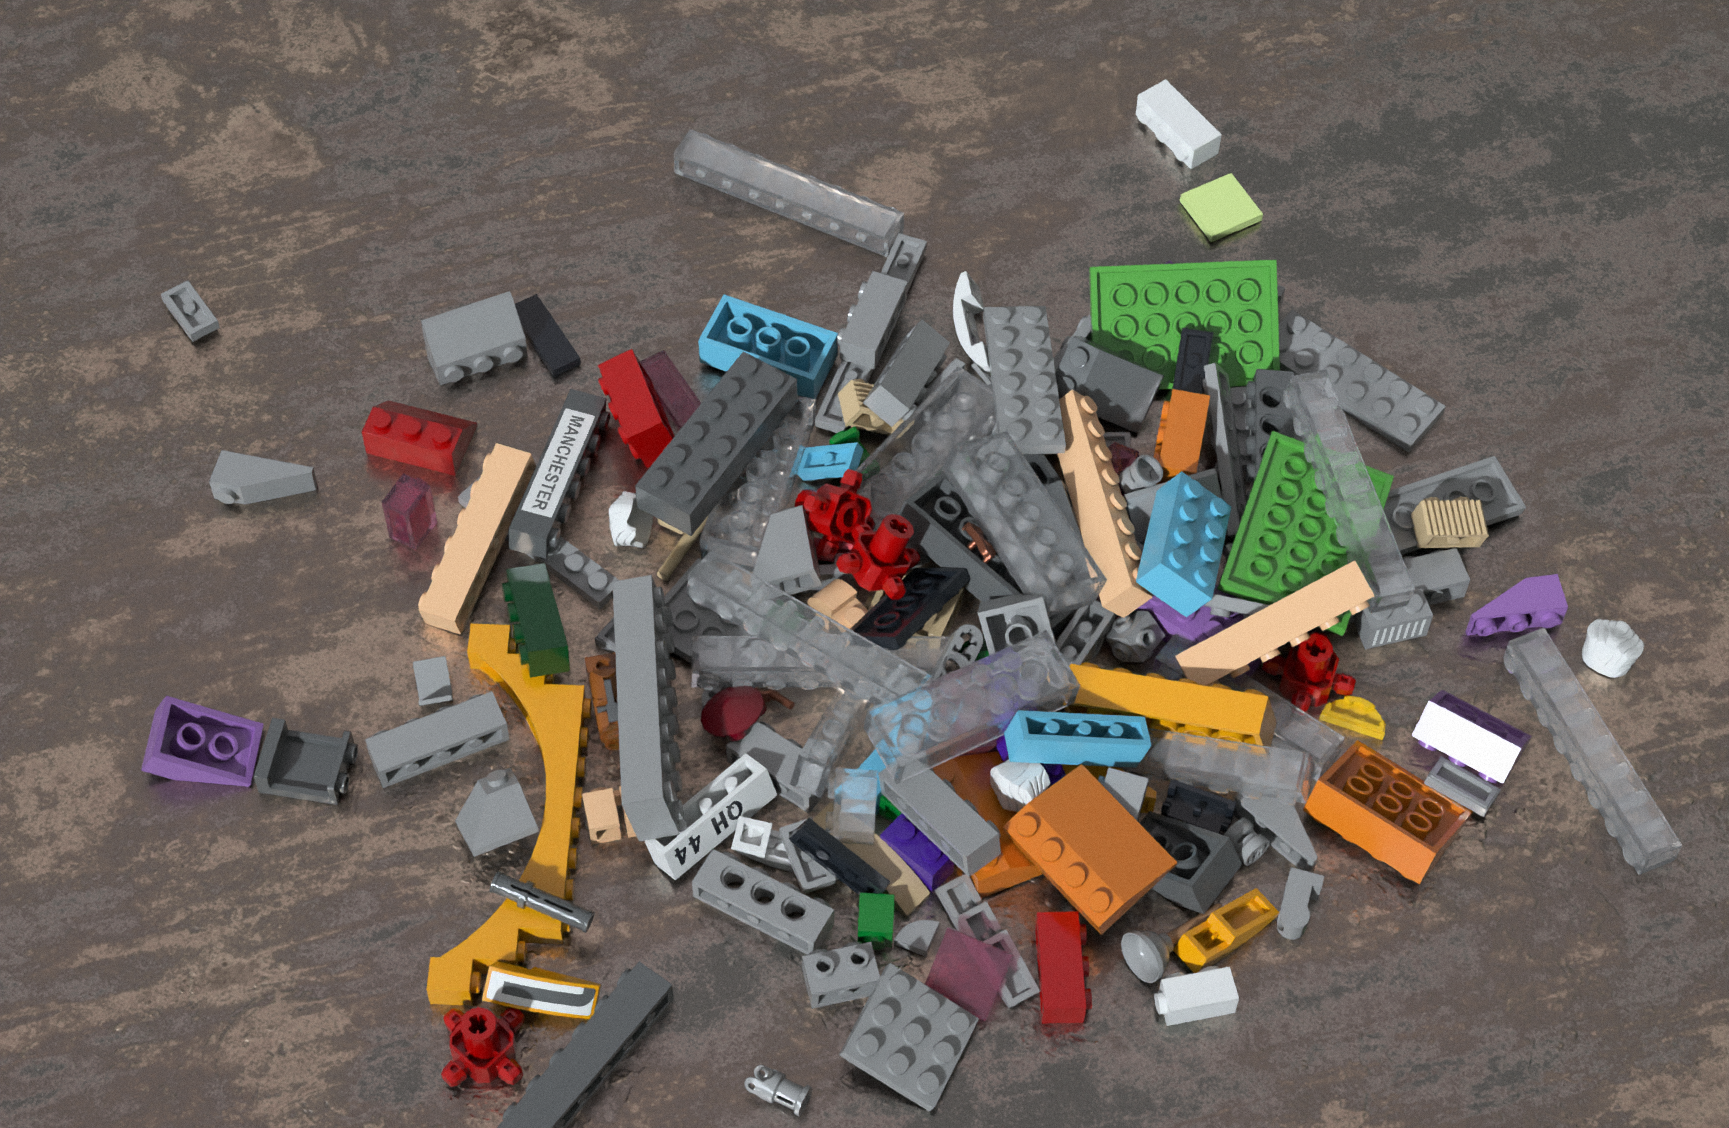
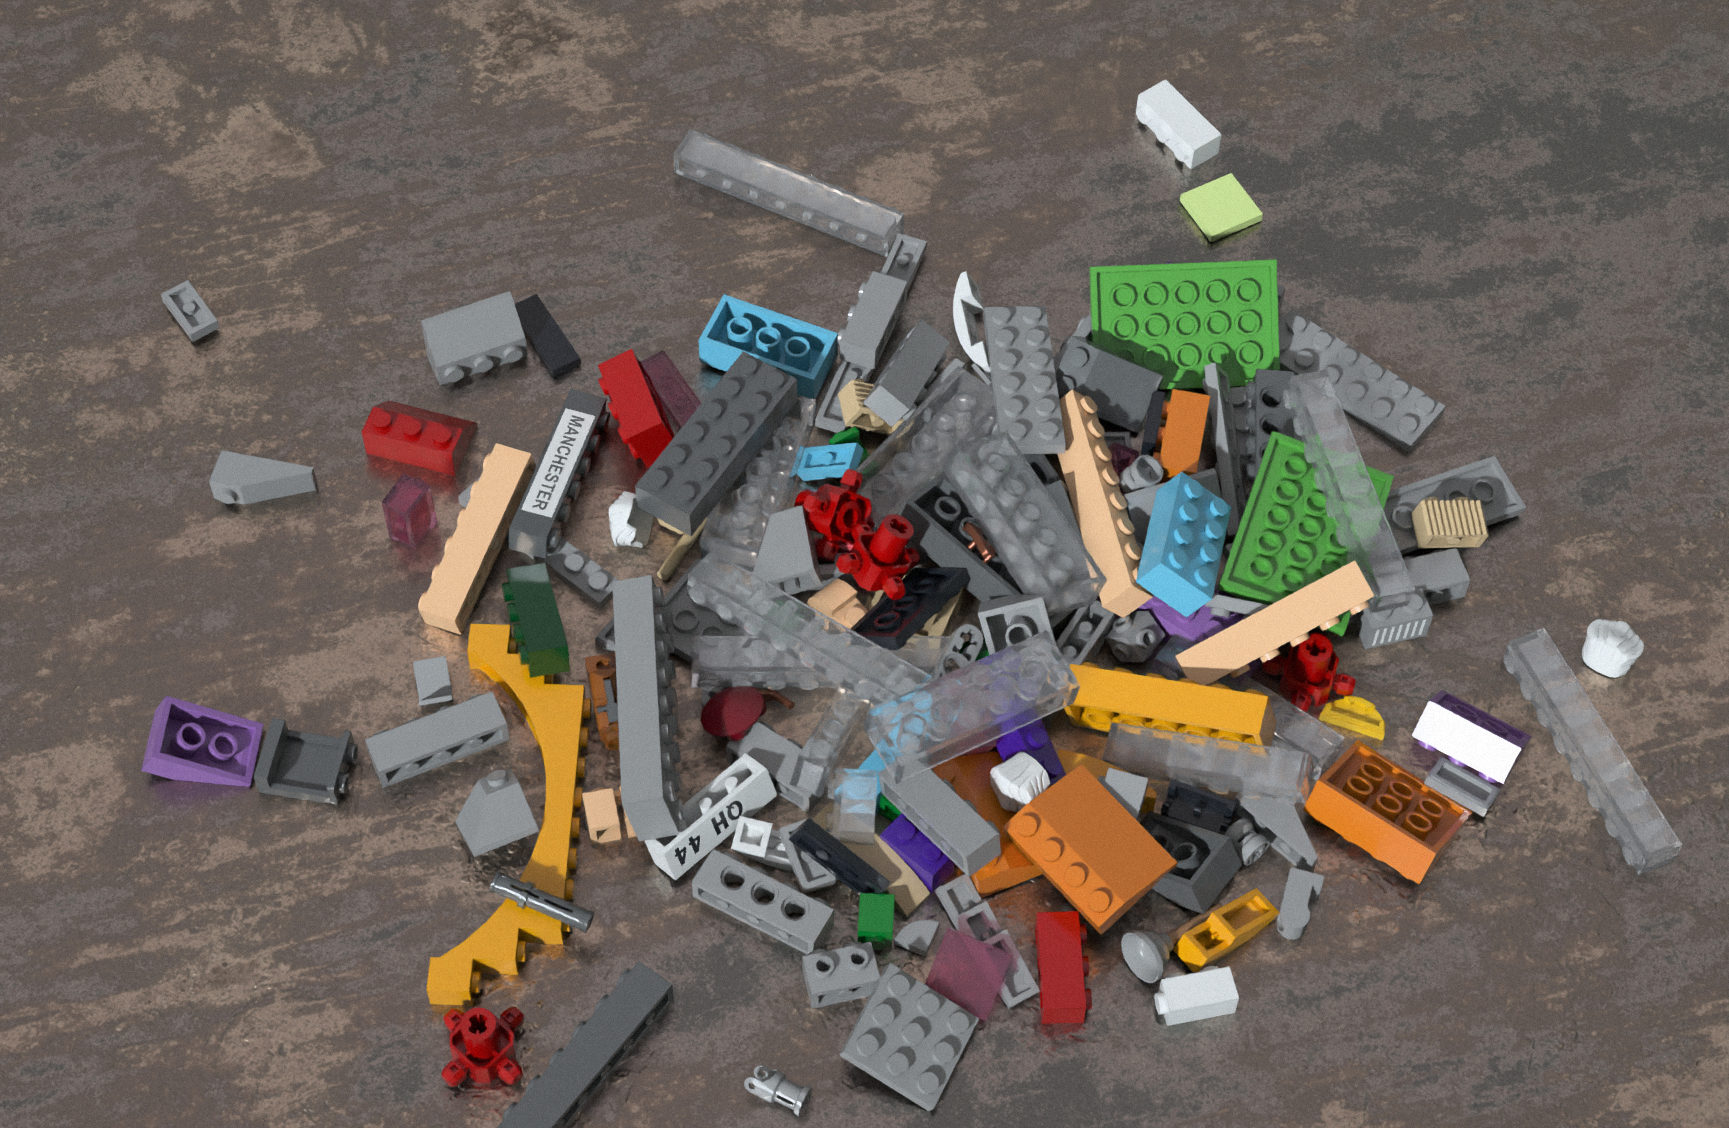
slope [482,961,601,1019] -> none
medium azure brick [1004,710,1152,768] -> none
black tile [1171,328,1213,395] -> none
medium lavender slope [1465,574,1568,636] -> none
none -> black tile [1140,391,1165,457]

